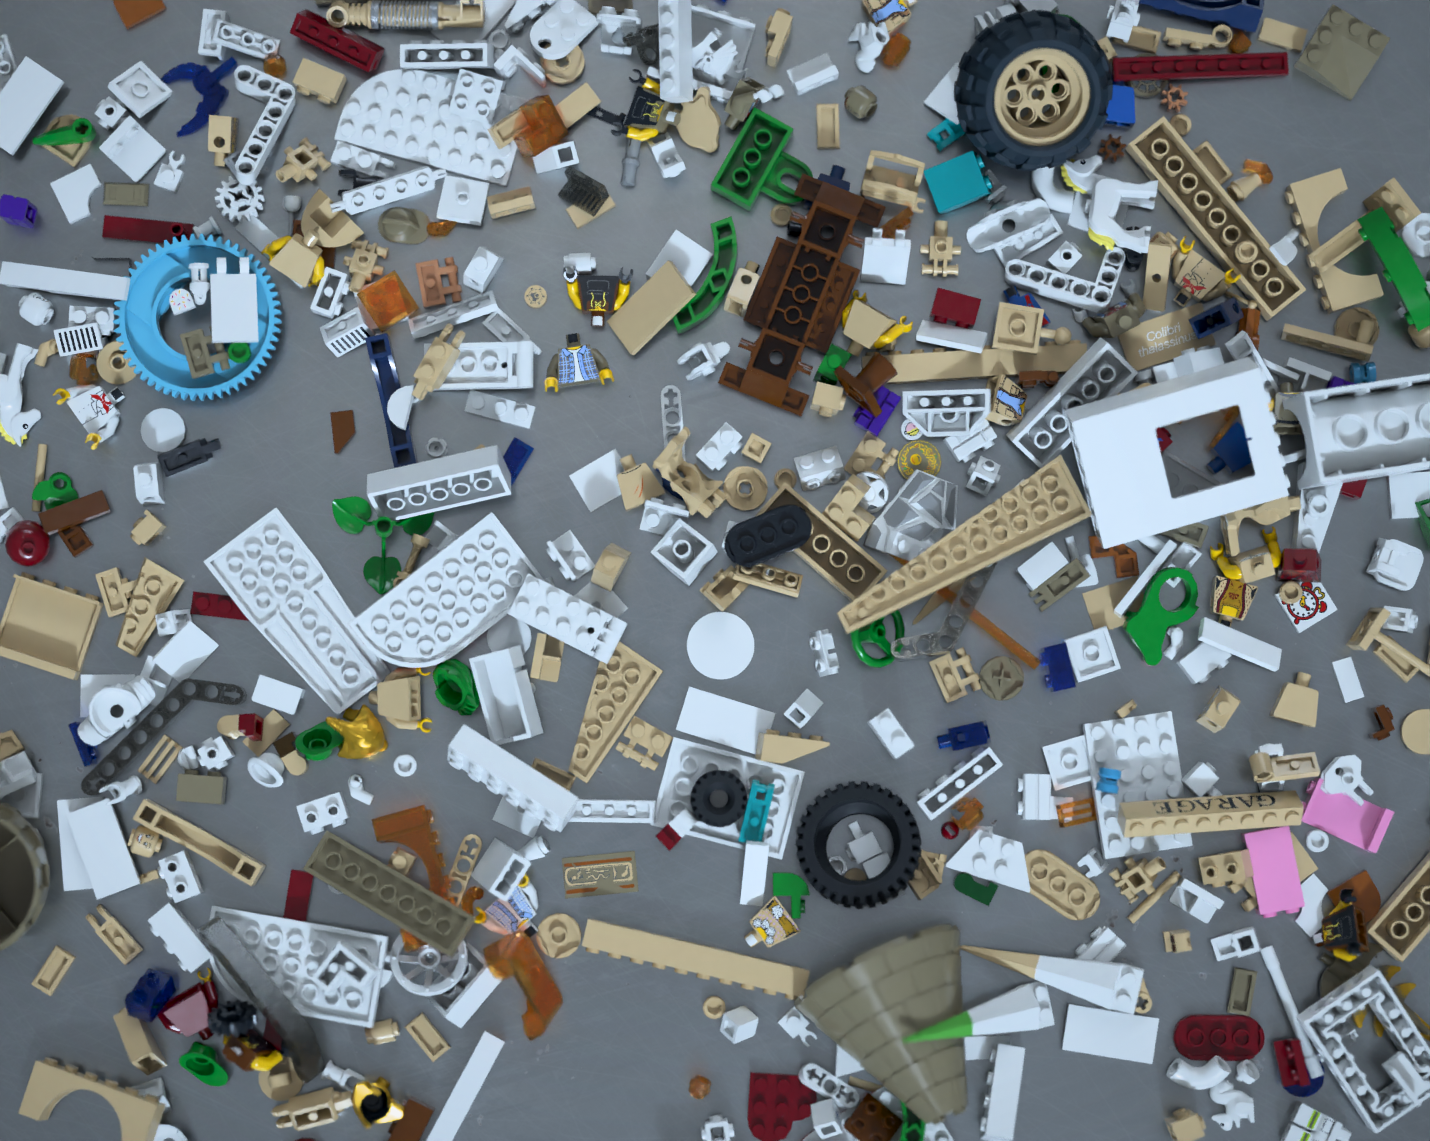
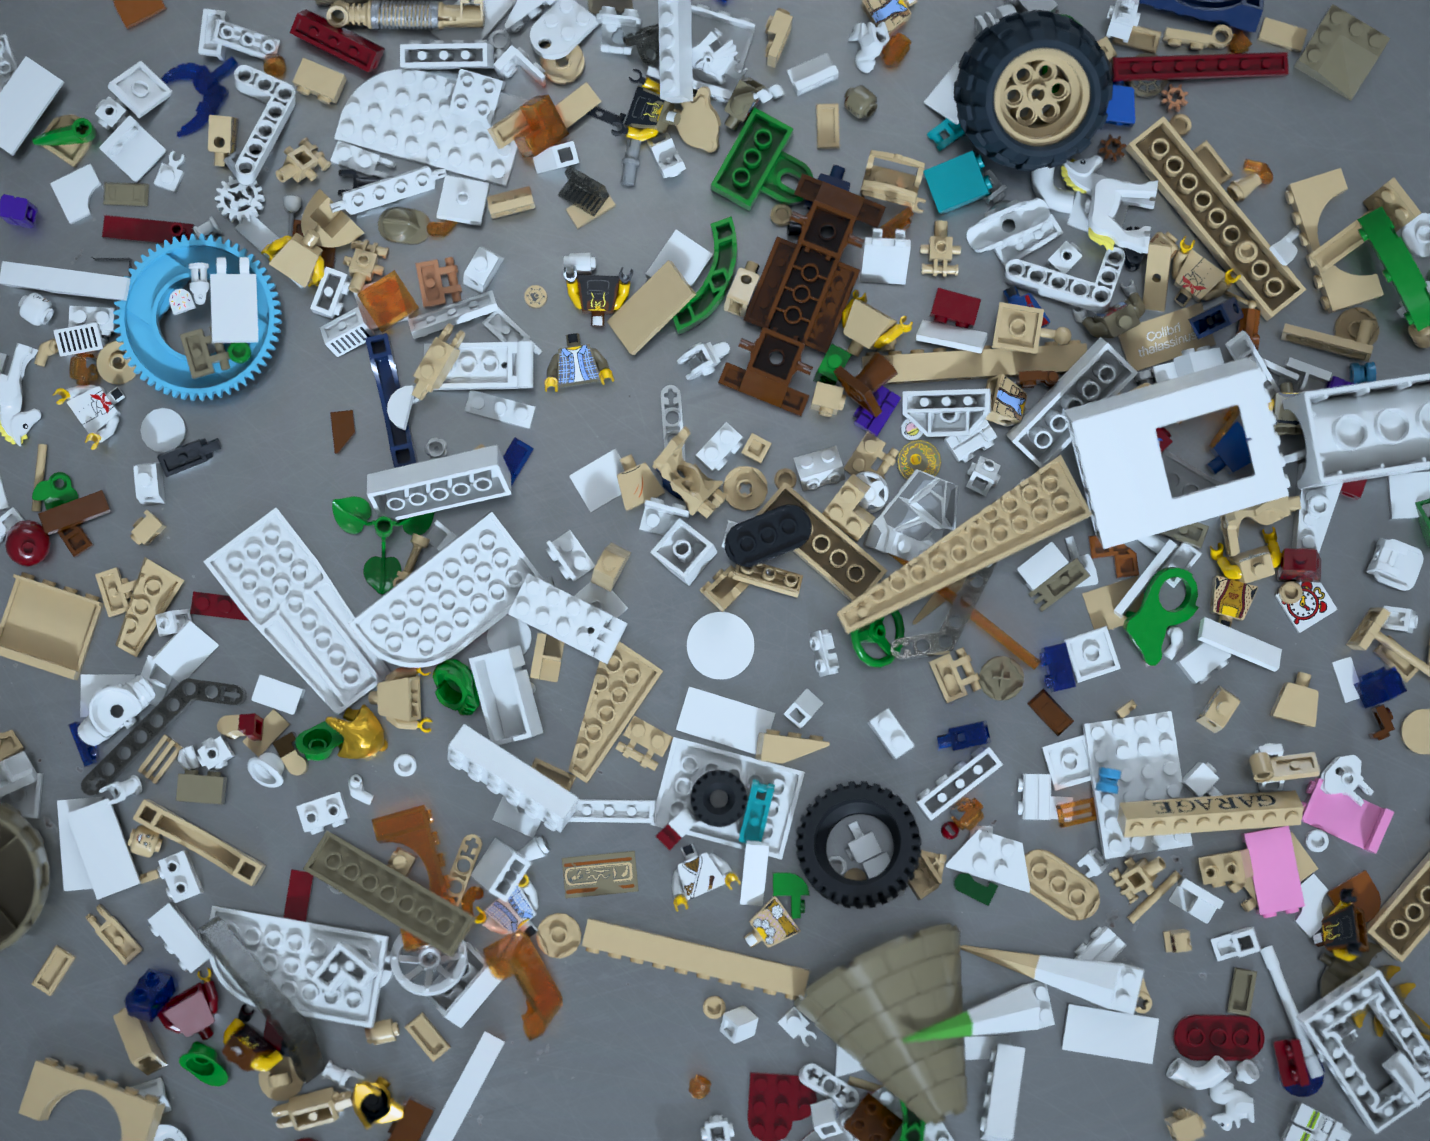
black gear [207,1000,258,1037] -> none
none -> white torso [671,843,741,912]
none -> reddish brown tile [1027,688,1074,736]
none -> clear blue brick [1353,666,1407,709]

